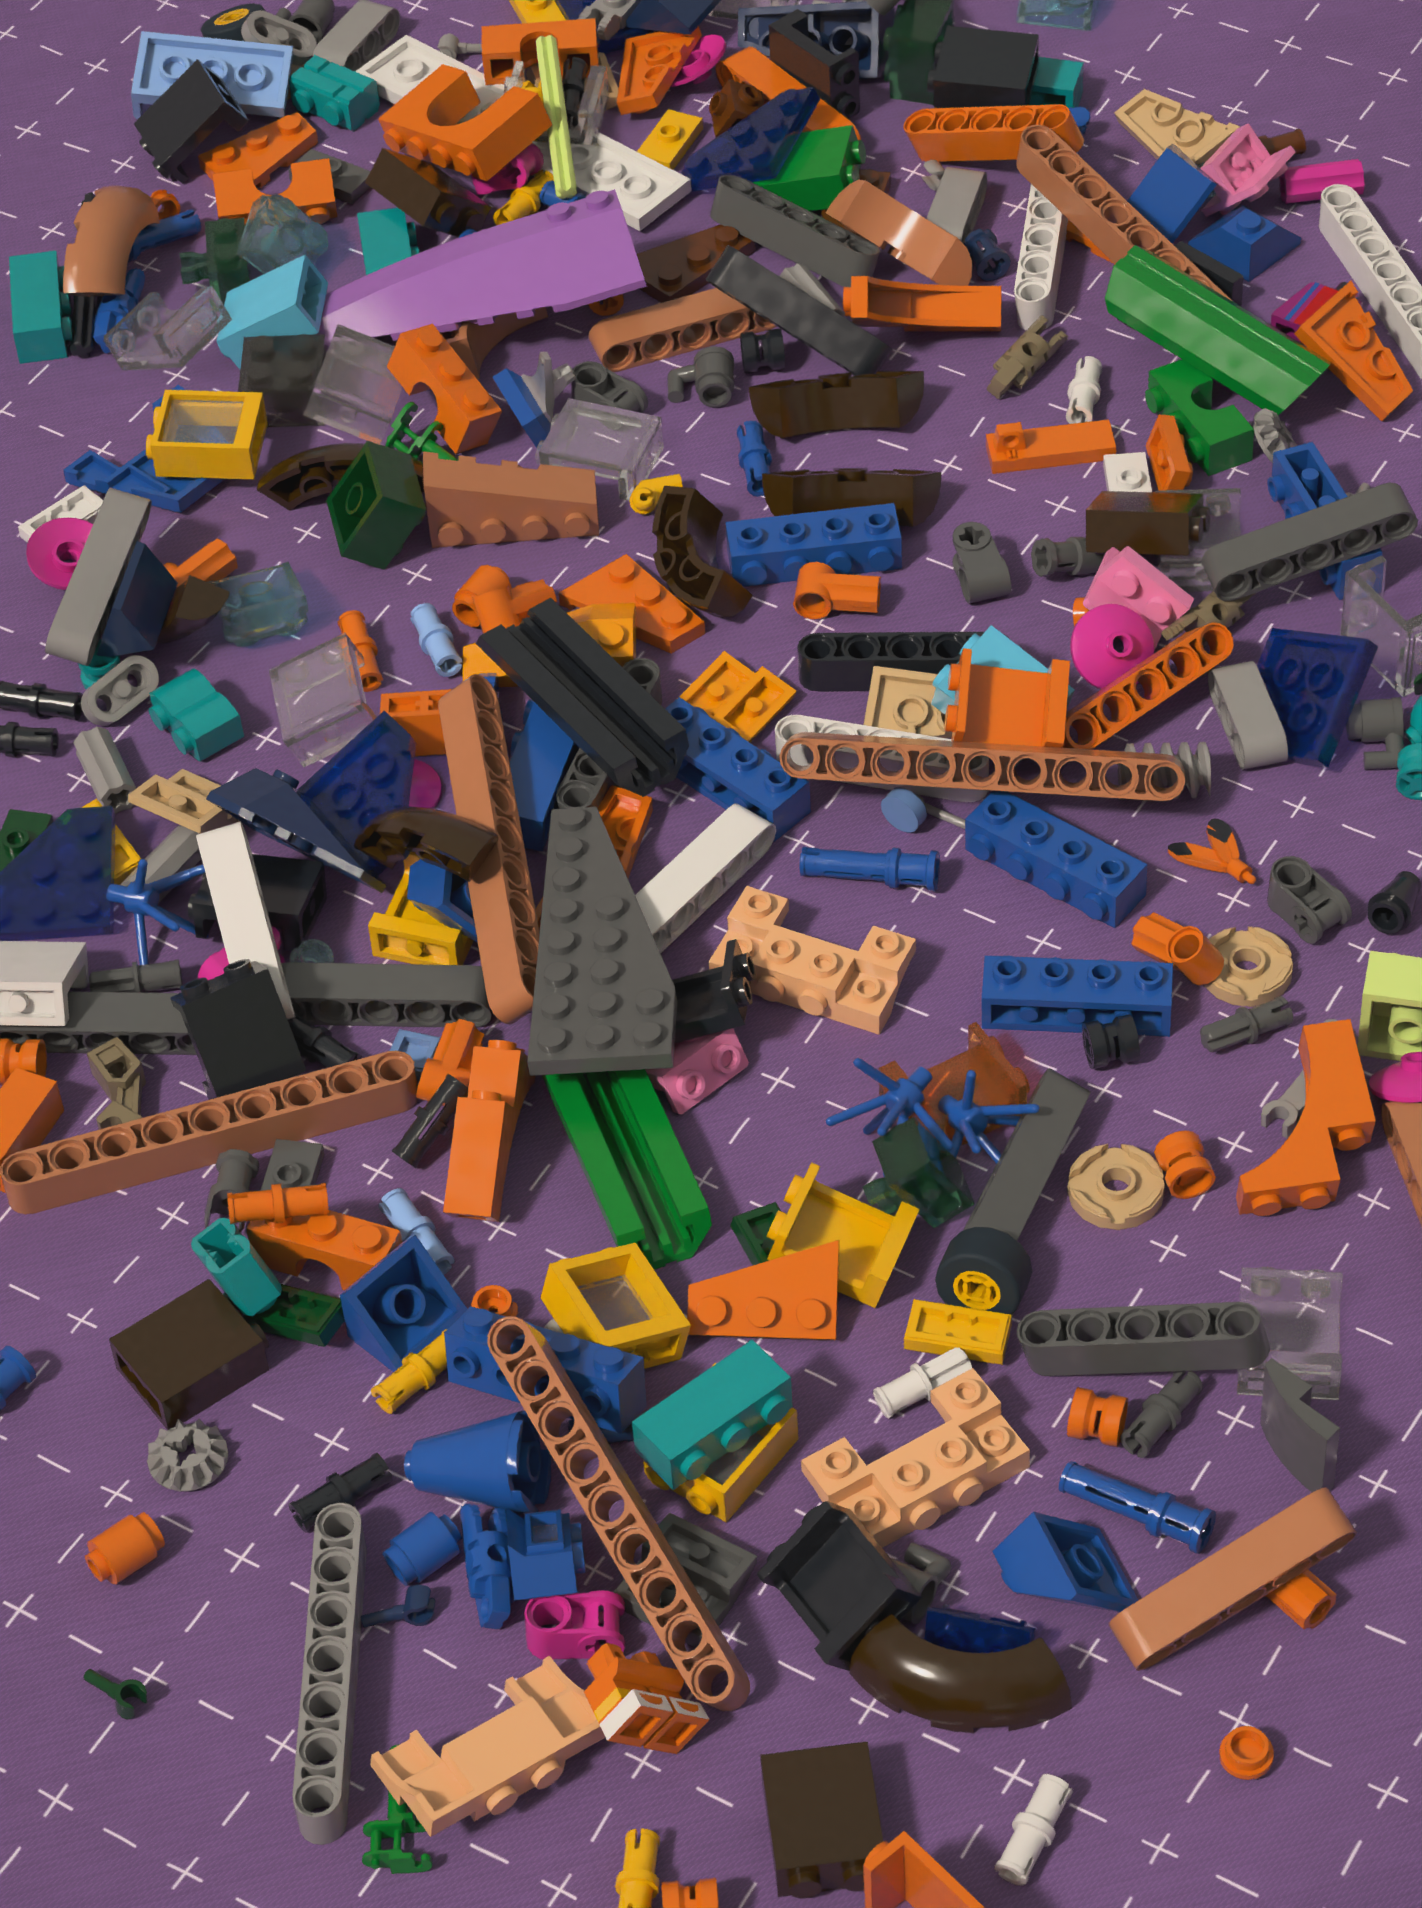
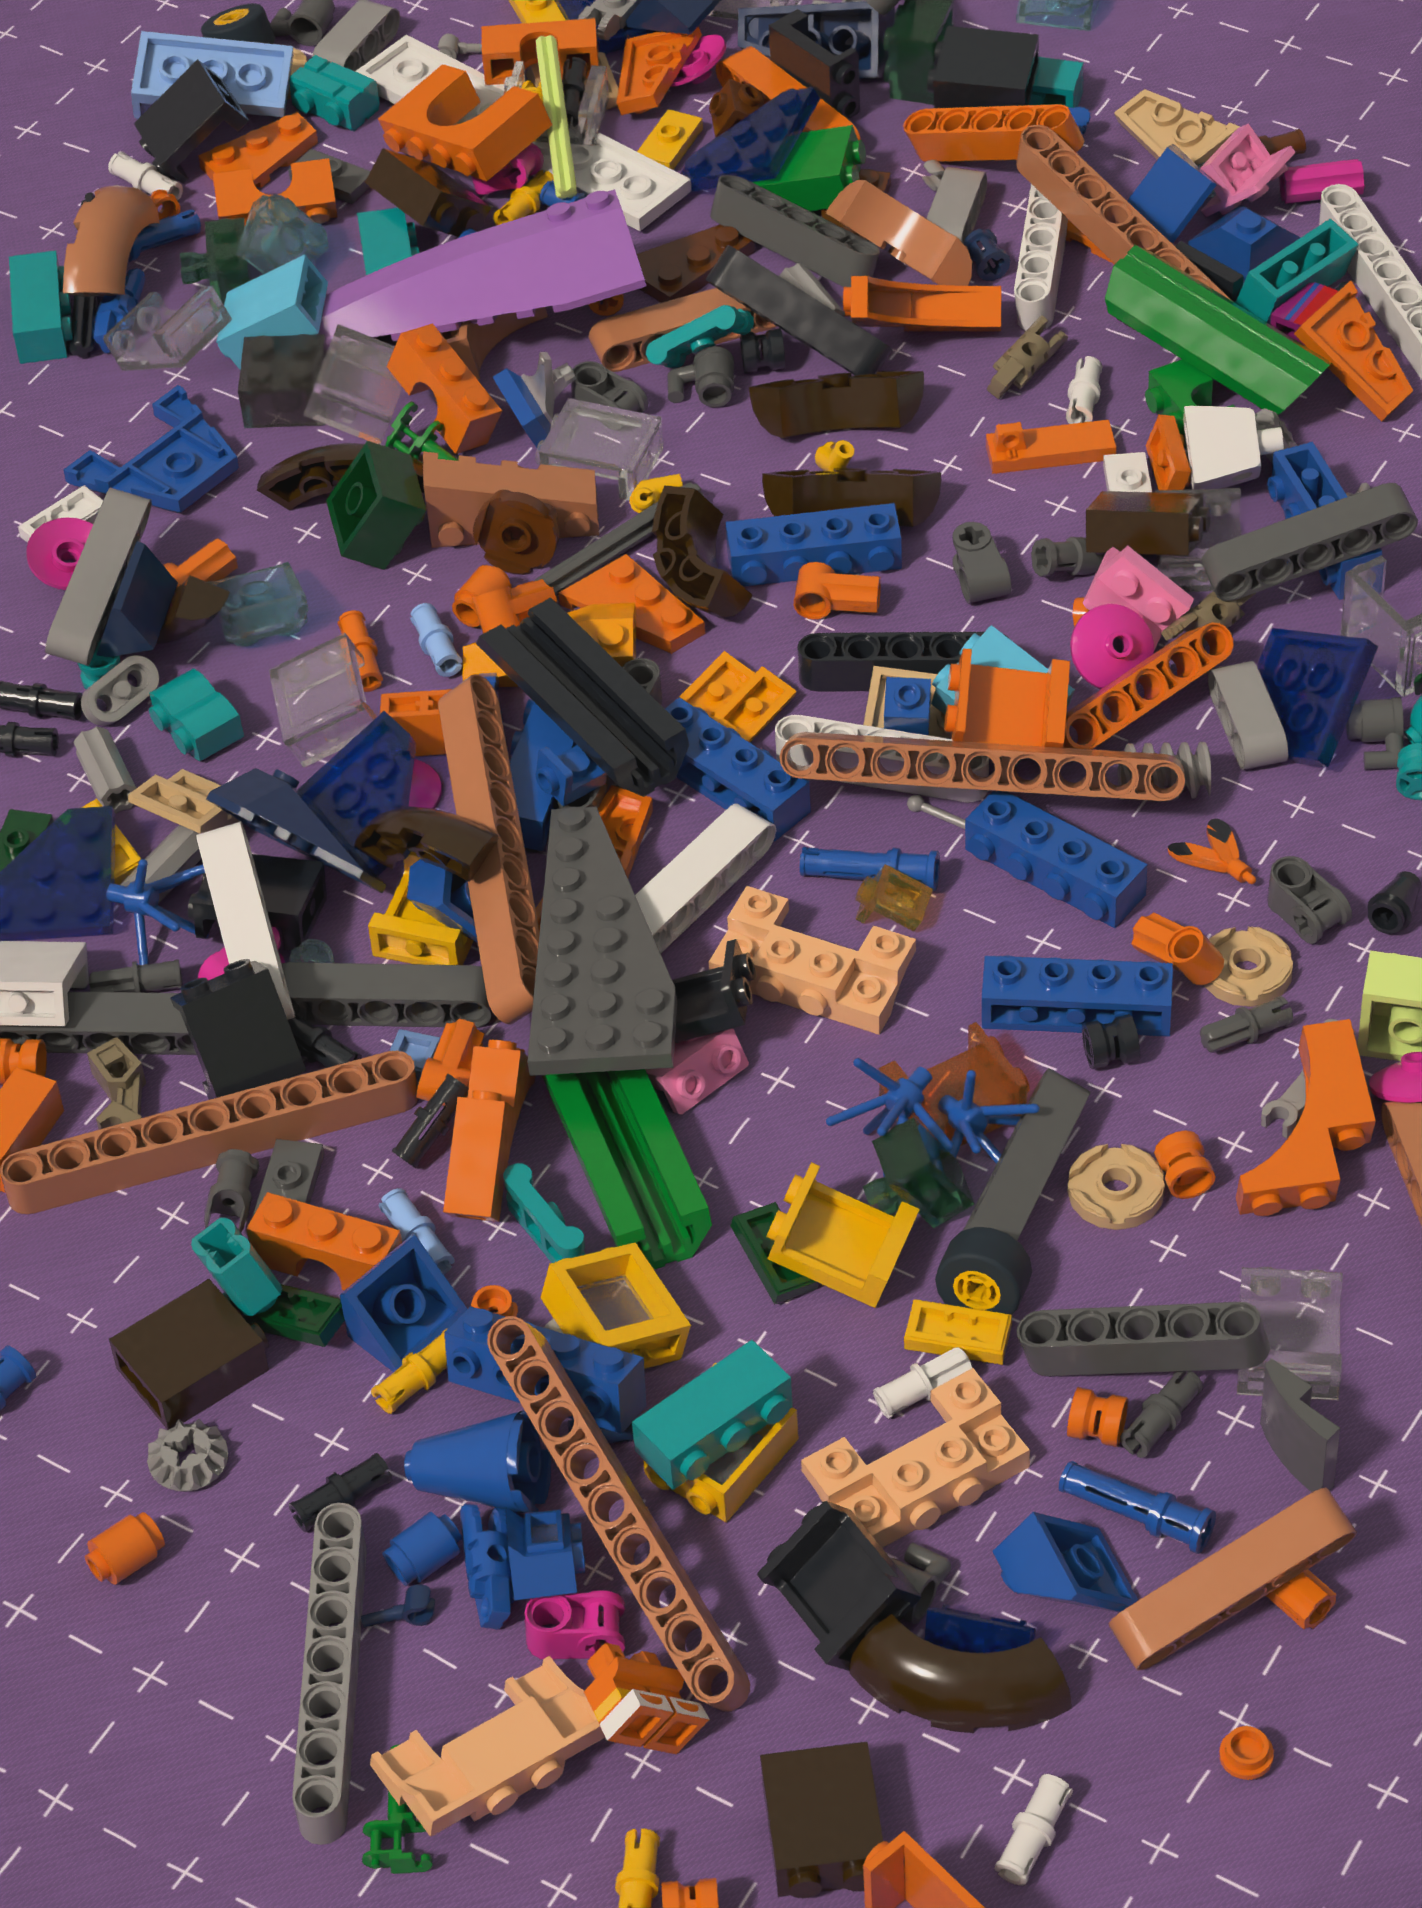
dark green hand [83,1669,147,1719] -> none
yellow window [146,390,268,480] -> none
orange pin [227,1183,329,1225] -> none
light grey plate [241,10,317,65] -> none
dark grey slope [614,1512,757,1648] -> none
orange wing [687,1240,840,1340] -> none
blue pin [737,421,772,497] -> none
medium blue tile [881,787,927,833] -> none
none -> white pin [108,151,183,201]
none -> reddish brown plate [473,489,560,574]
none -> teal plate [503,1163,586,1263]
none -> dark grey axle [534,482,704,596]
none -> blue bracket [536,745,607,807]
none -> teal plate [646,305,754,369]
none -> yellow arm [815,440,854,471]
none -> clear yellow bracket [855,864,933,931]
none -> blue brick [884,677,931,736]
none -> white torso [1183,406,1284,494]
none -> teal brick [1236,218,1359,325]

